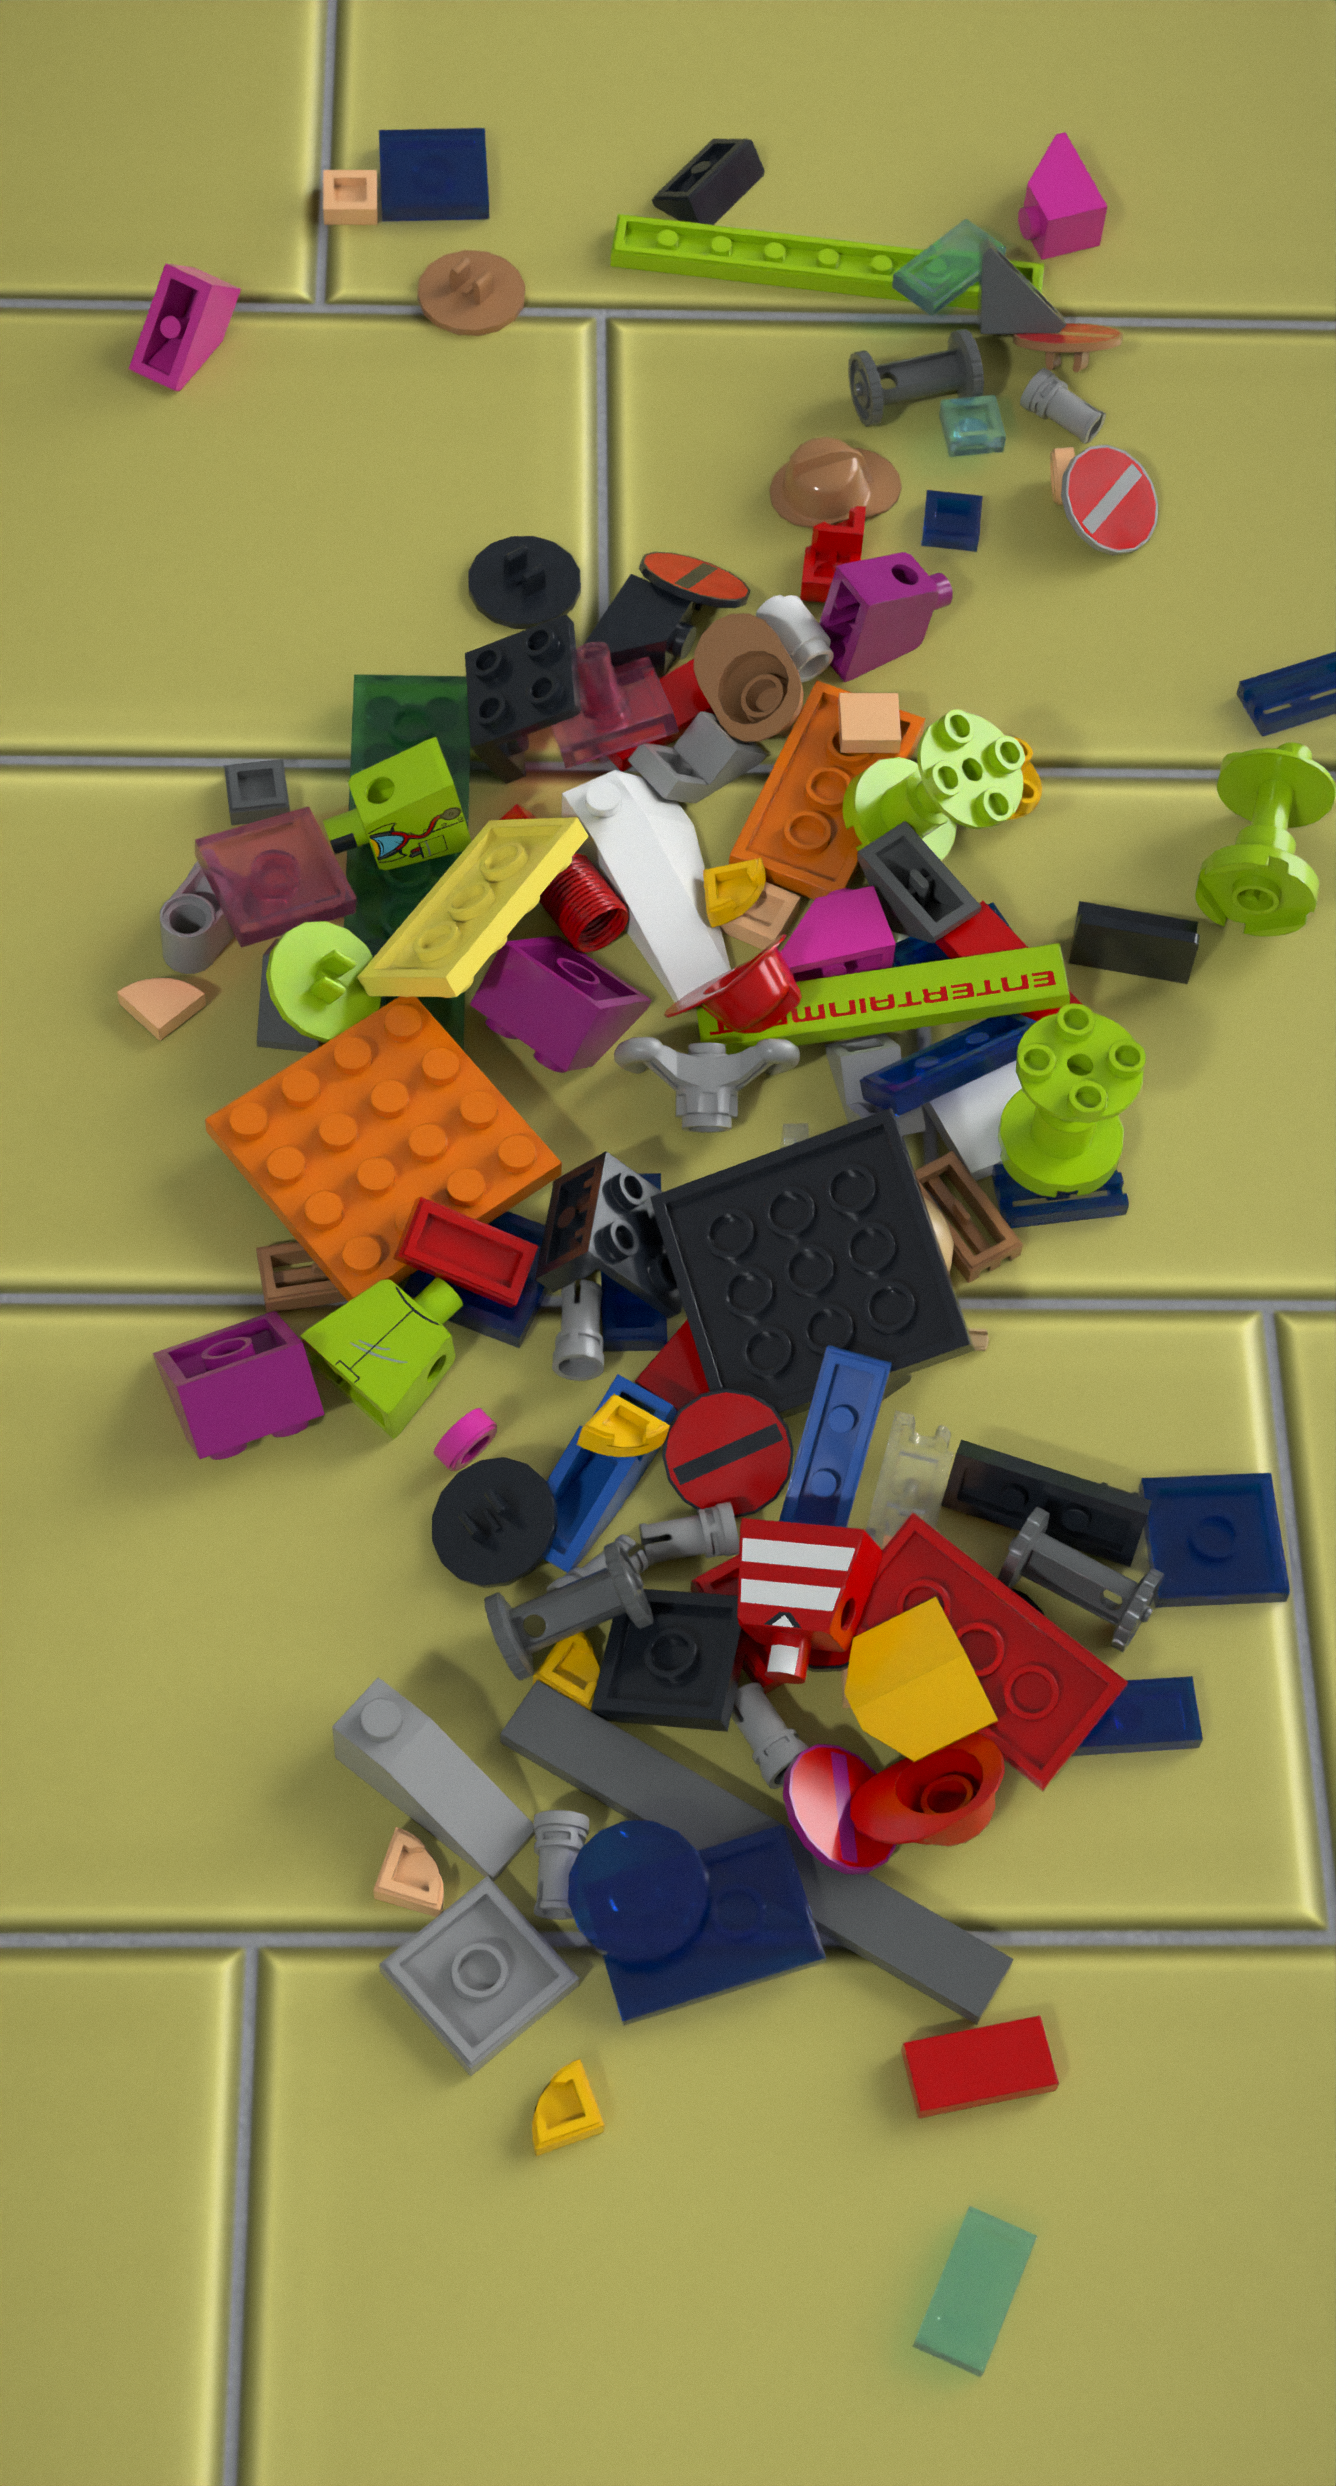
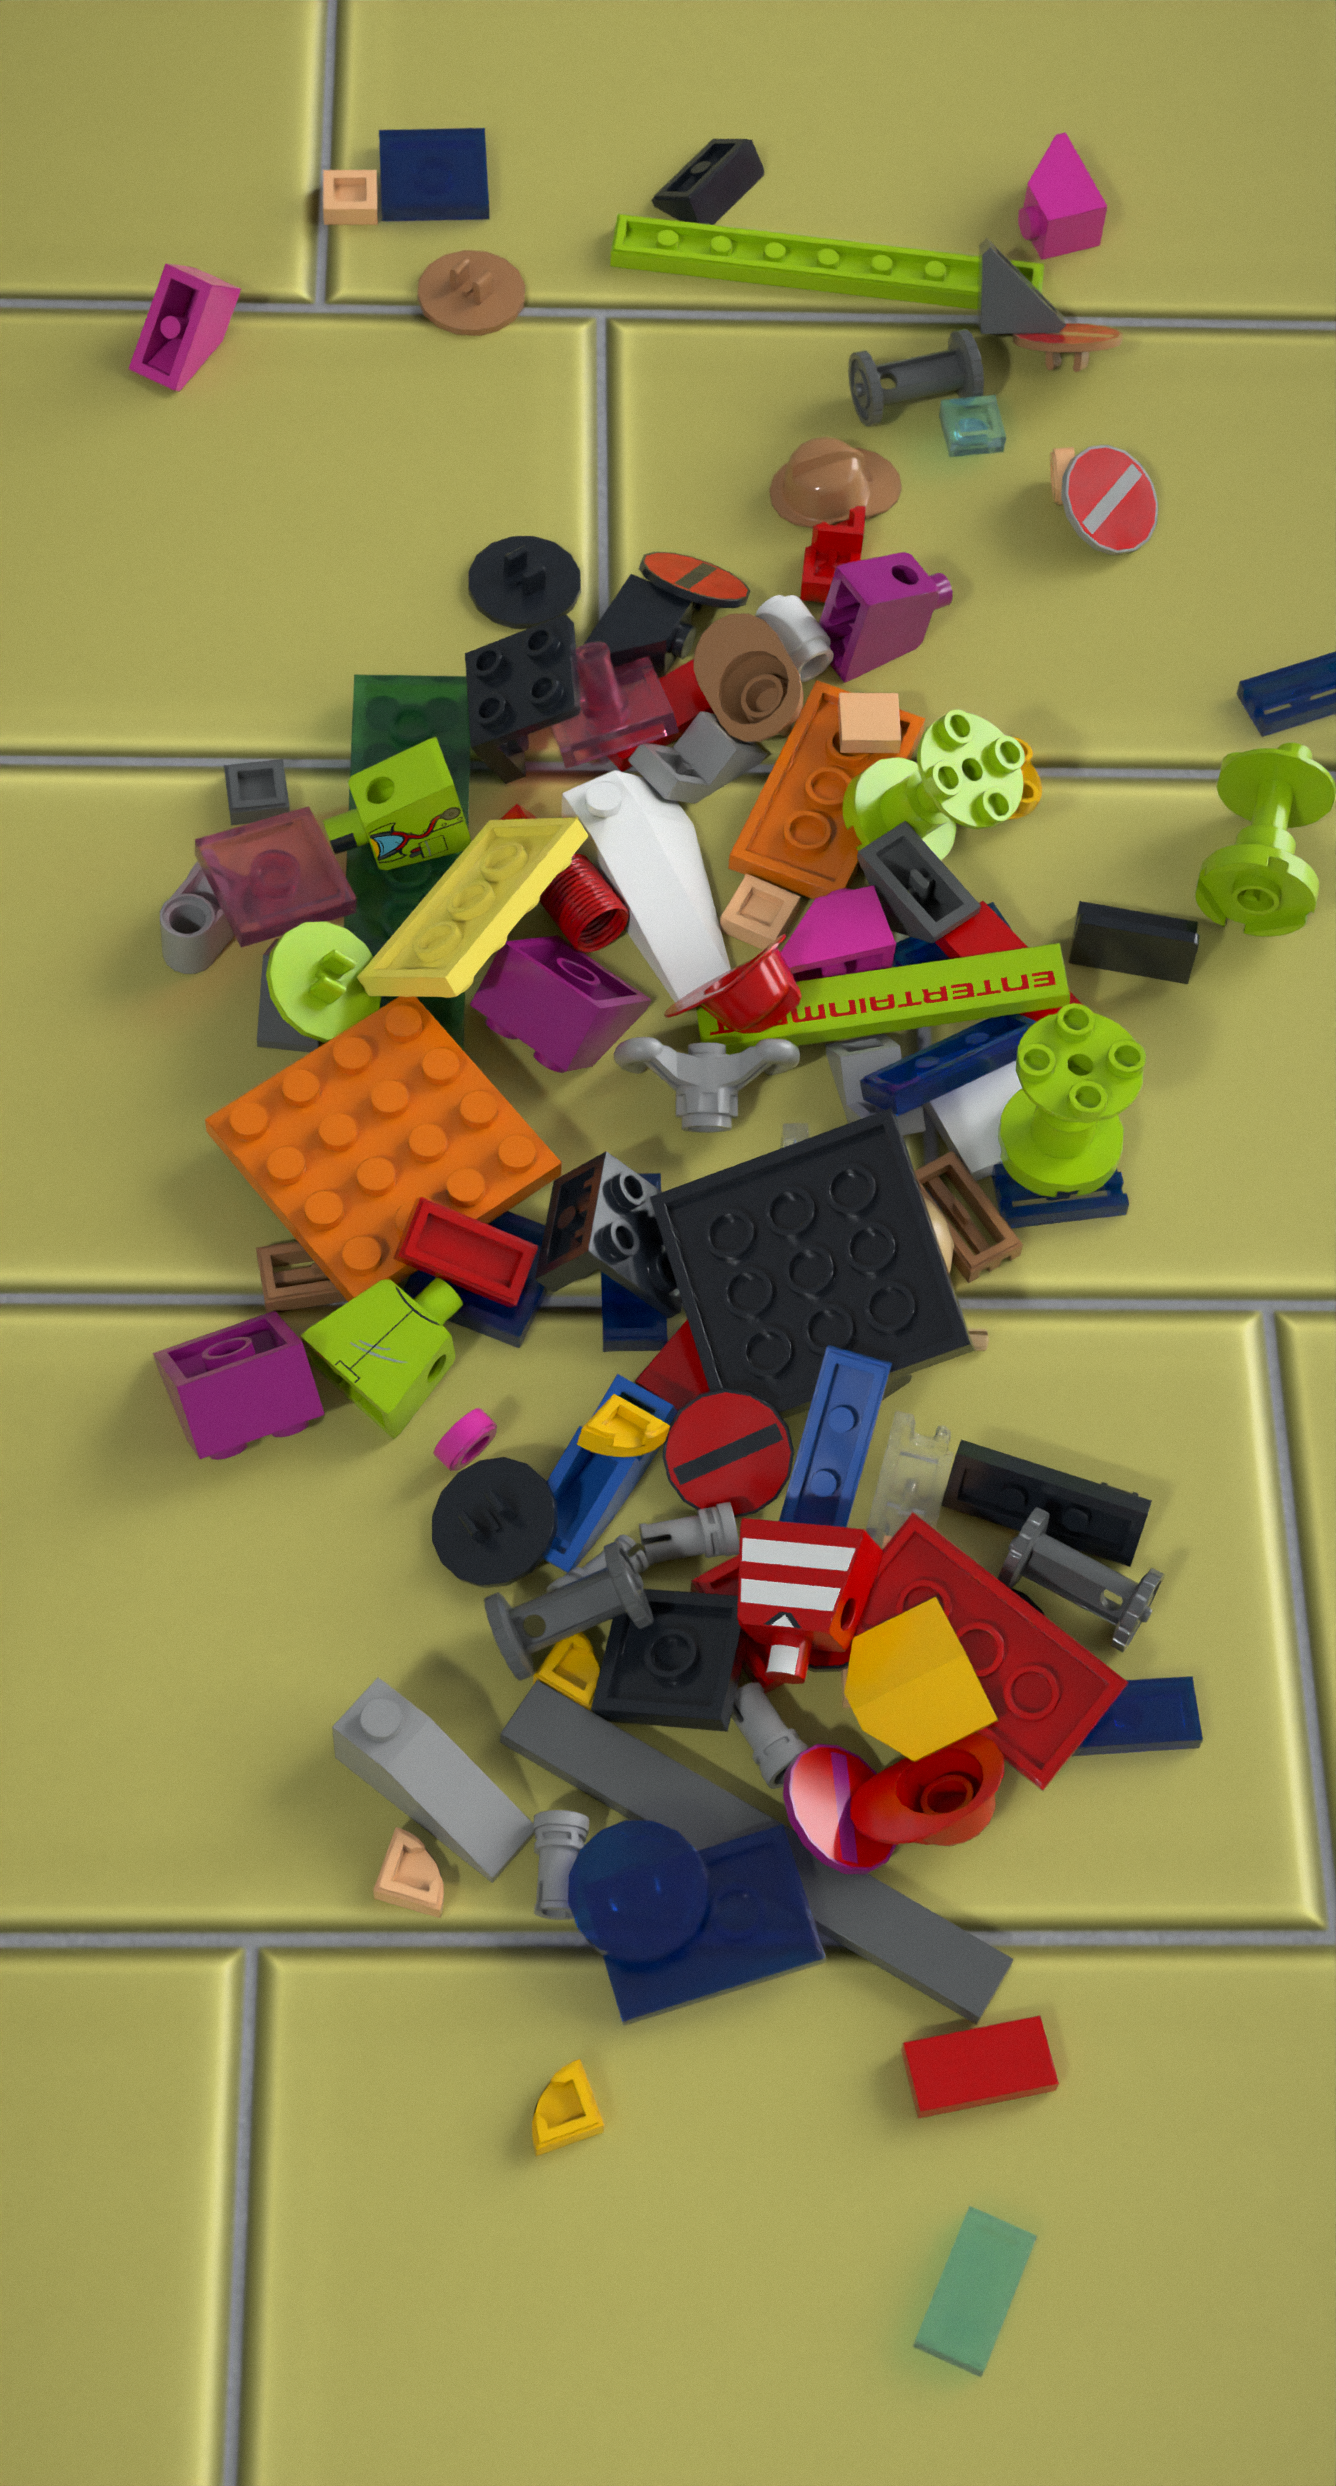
light nougat tile [117,978,206,1041] -> none
light grey tile [379,1876,579,2076] -> none
light grey pin [552,1280,605,1381] -> none
yellow tile [703,858,766,928] -> none
clear light blue tile [892,219,1006,316] -> none
clear blue tile [921,490,983,552] -> none
light grey pin [1020,368,1106,444] -> none
clear blue tile [1138,1473,1291,1608] -> none

